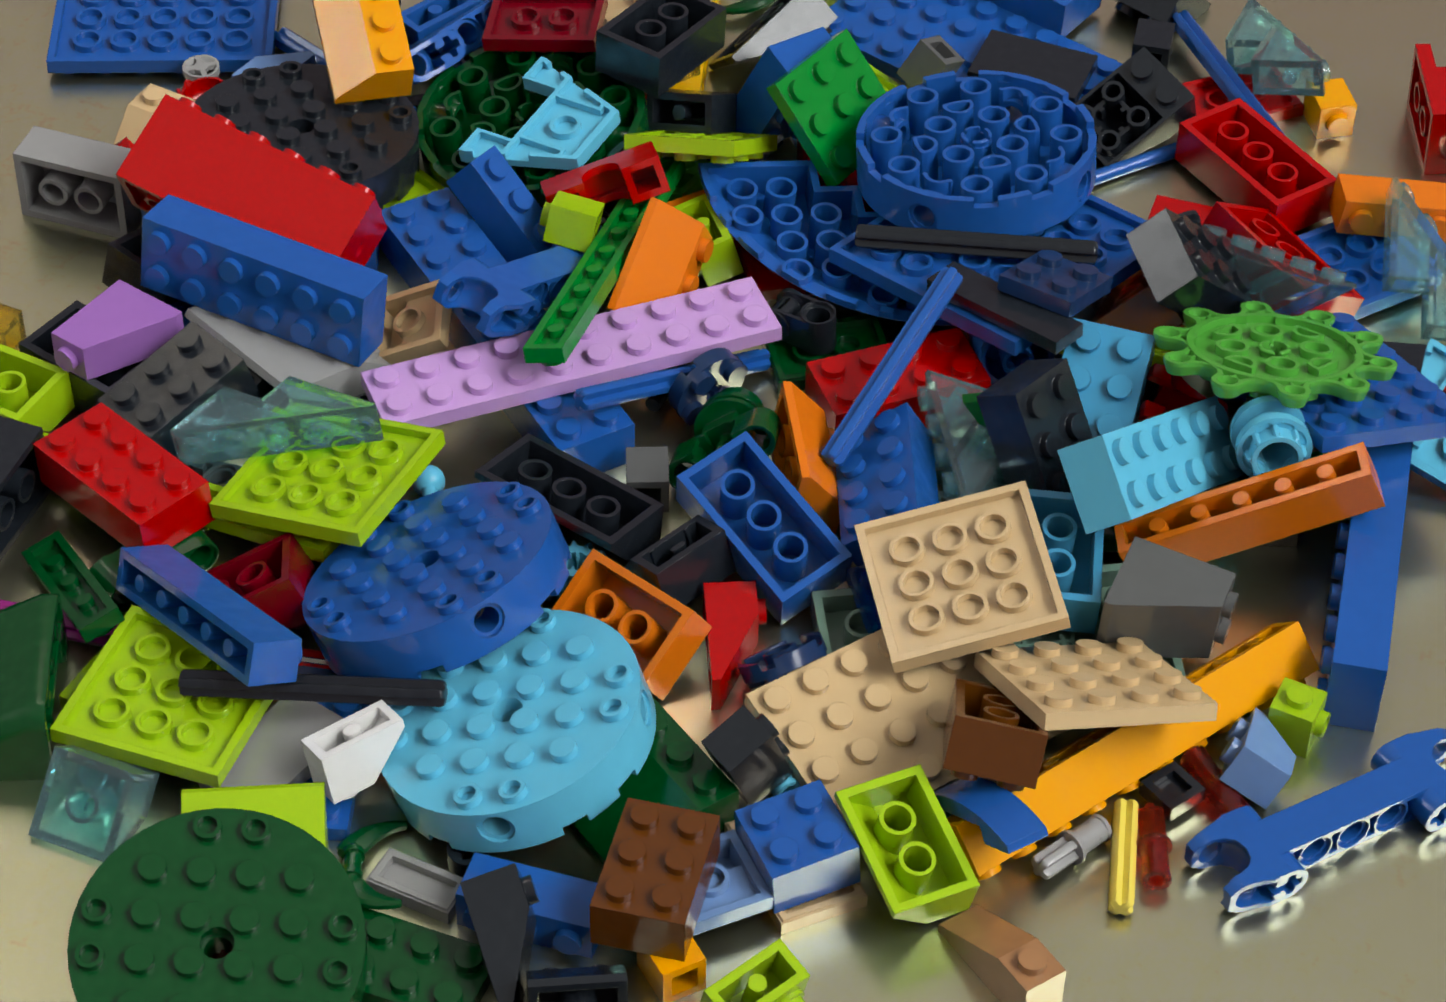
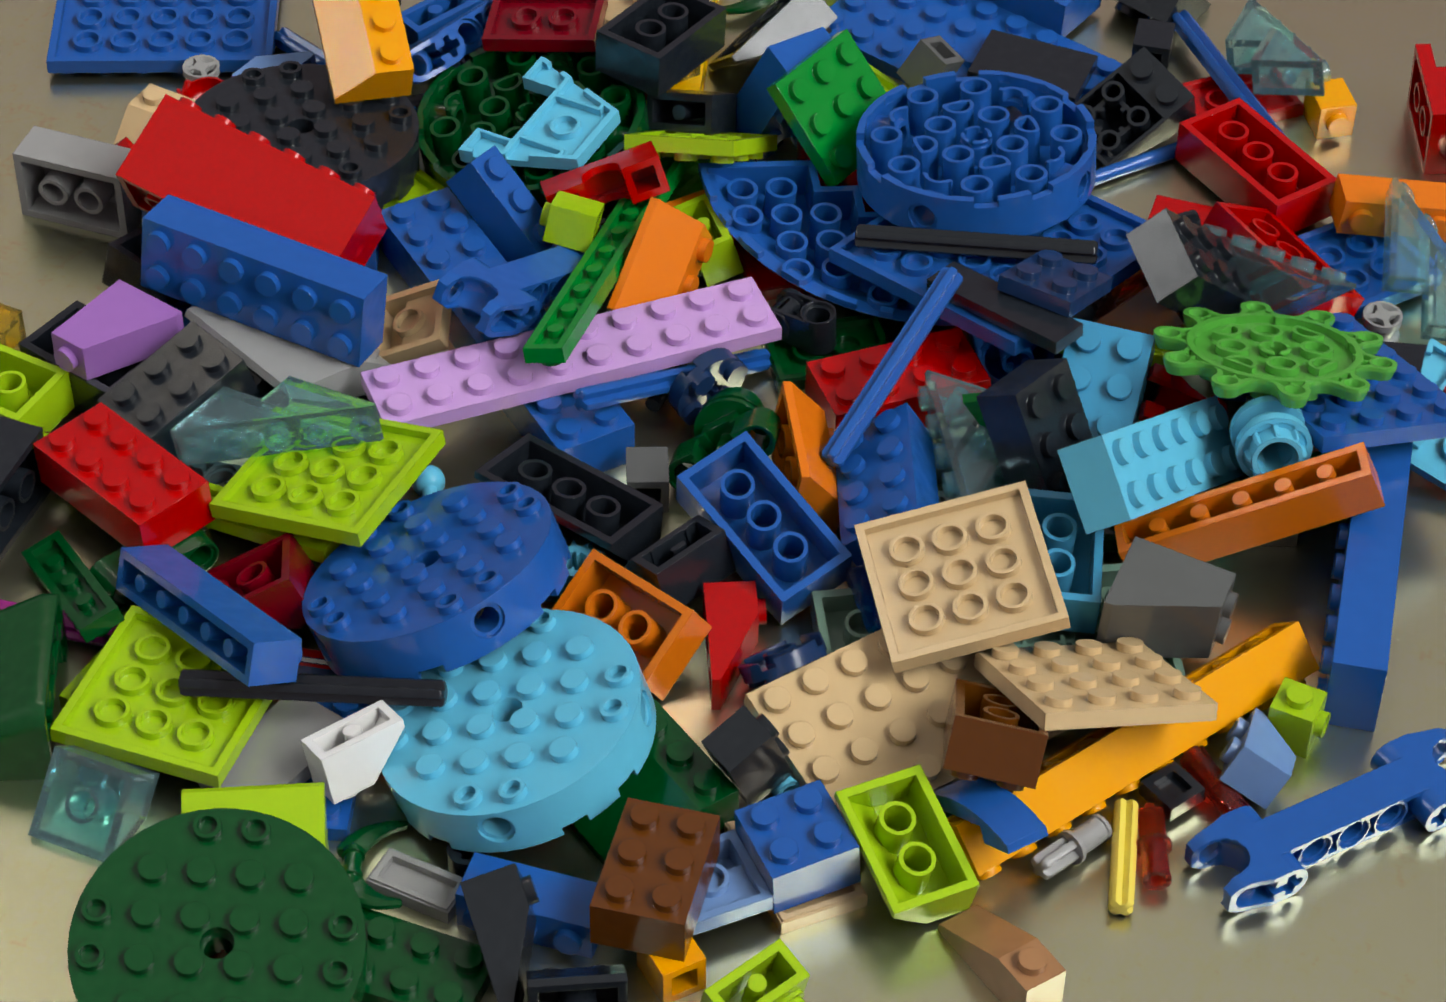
none -> light grey wheel [1362,301,1403,342]

